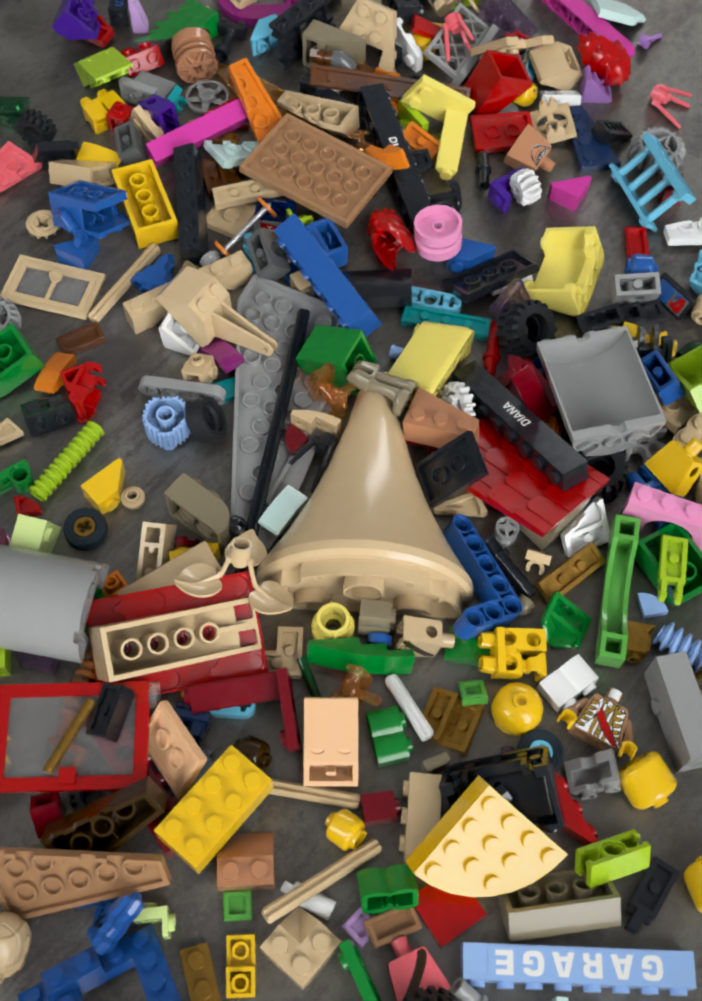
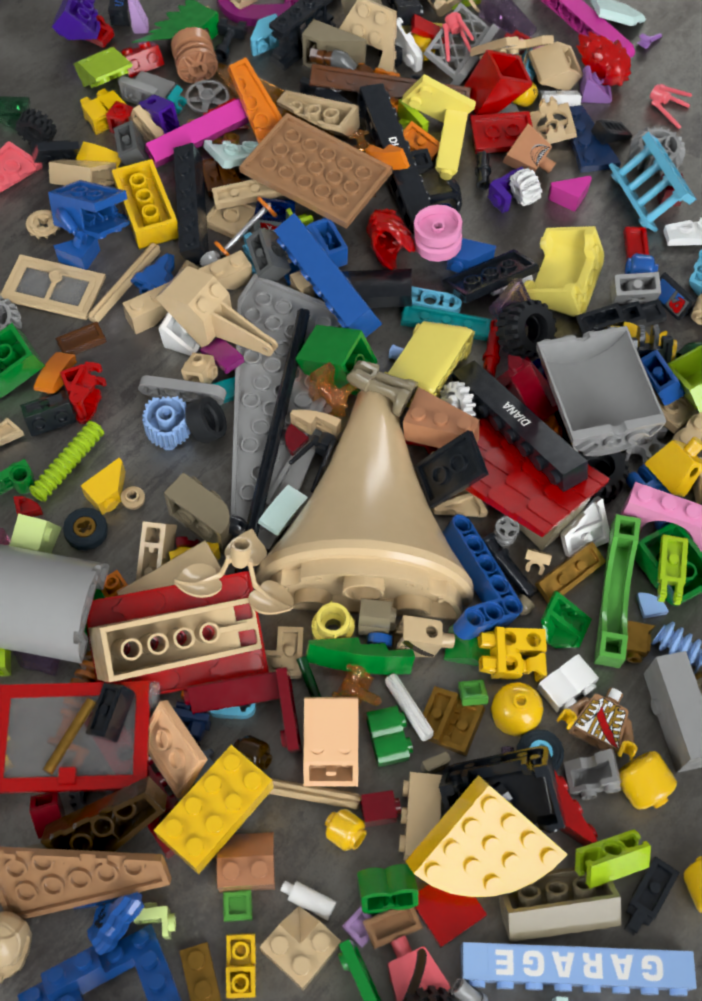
tan axle [262,839,382,924] -> none

